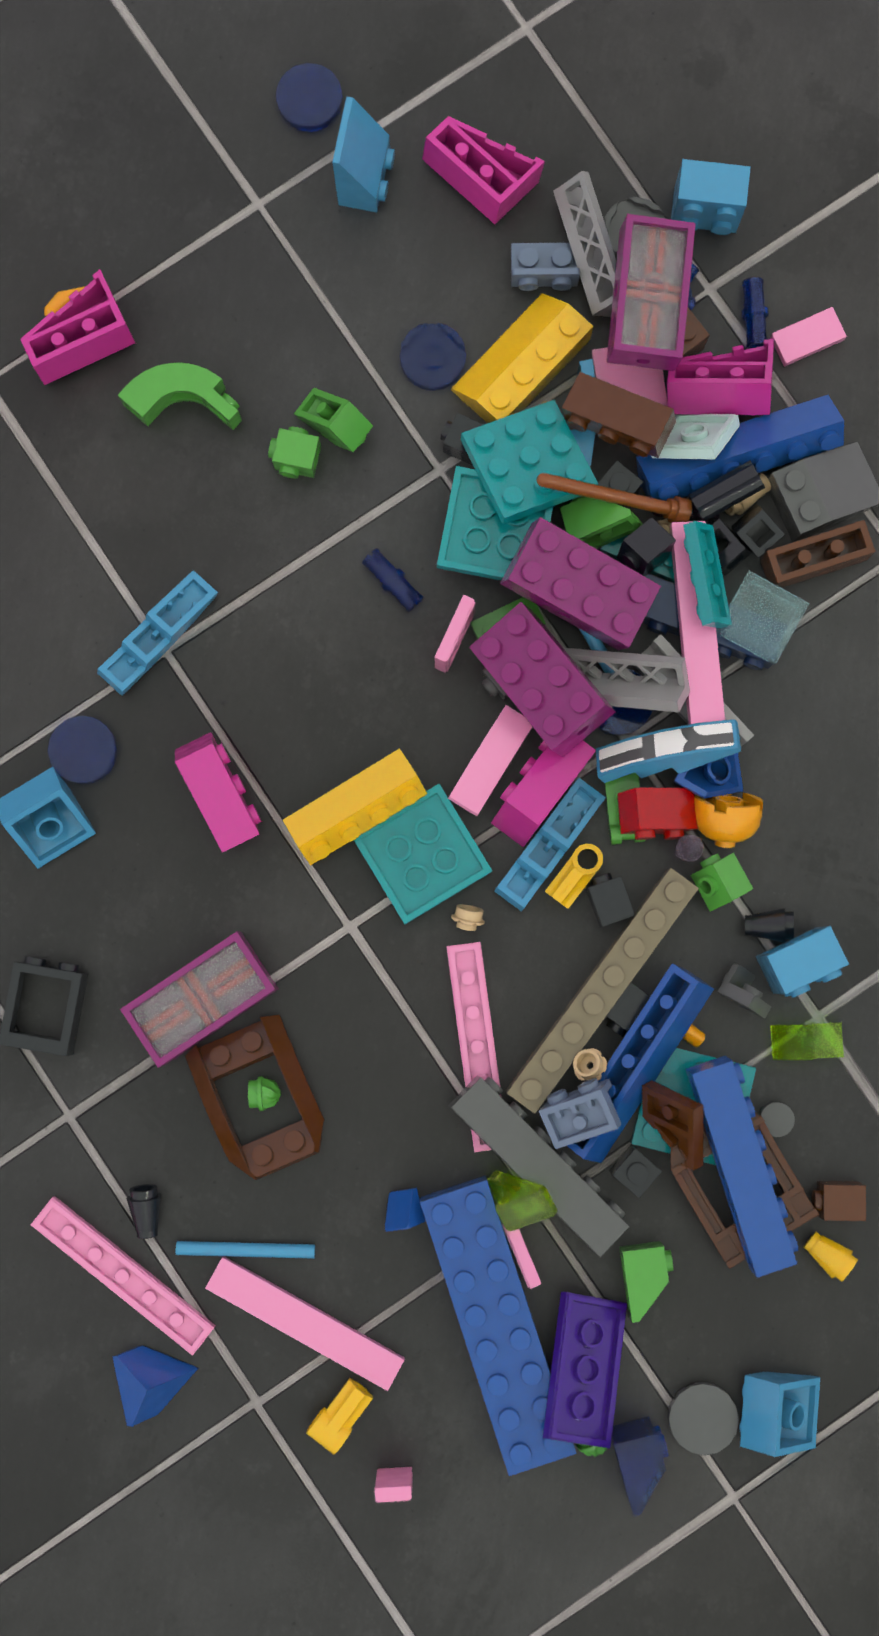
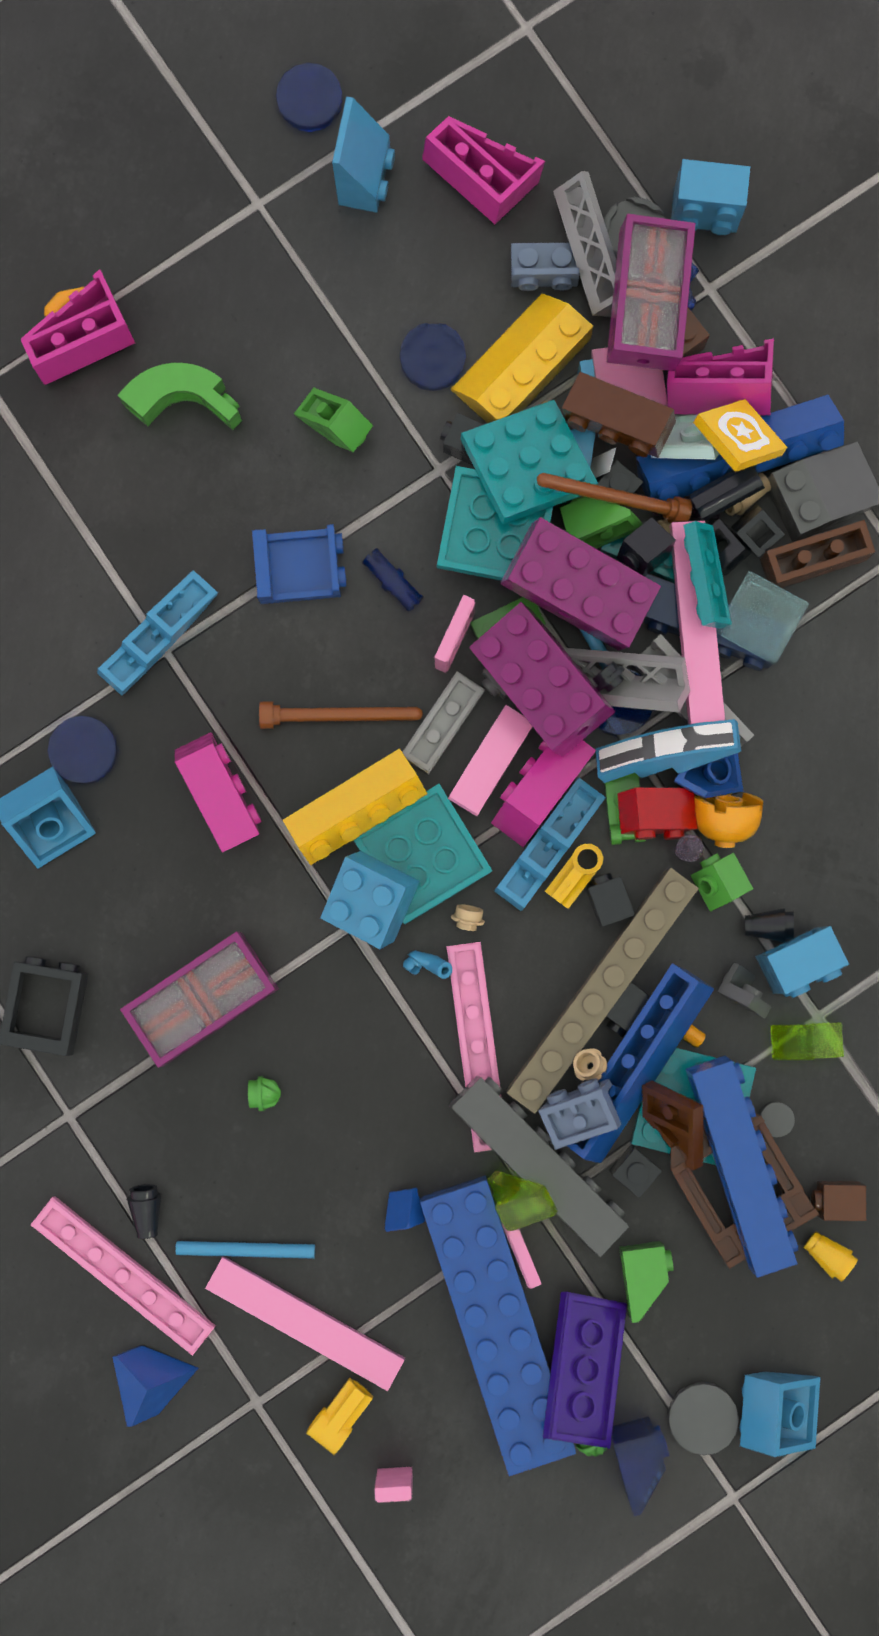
reddish brown wedge [185,1015,325,1180] -> none
bright green brick [268,427,321,479] -> none
clear blue pin [741,277,769,349] -> none
bright pink tile [770,307,847,367] -> none
none -> blue panel [252,524,347,604]
none -> dark orange piece [259,701,423,729]
none -> dark azure brick [320,851,420,949]
none -> light grey tile [402,671,485,775]
none -> dark azure arm [403,950,453,979]
none -> white sticker [590,448,616,478]
none -> black plate [592,661,625,693]
none -> yellow tile [693,399,788,472]

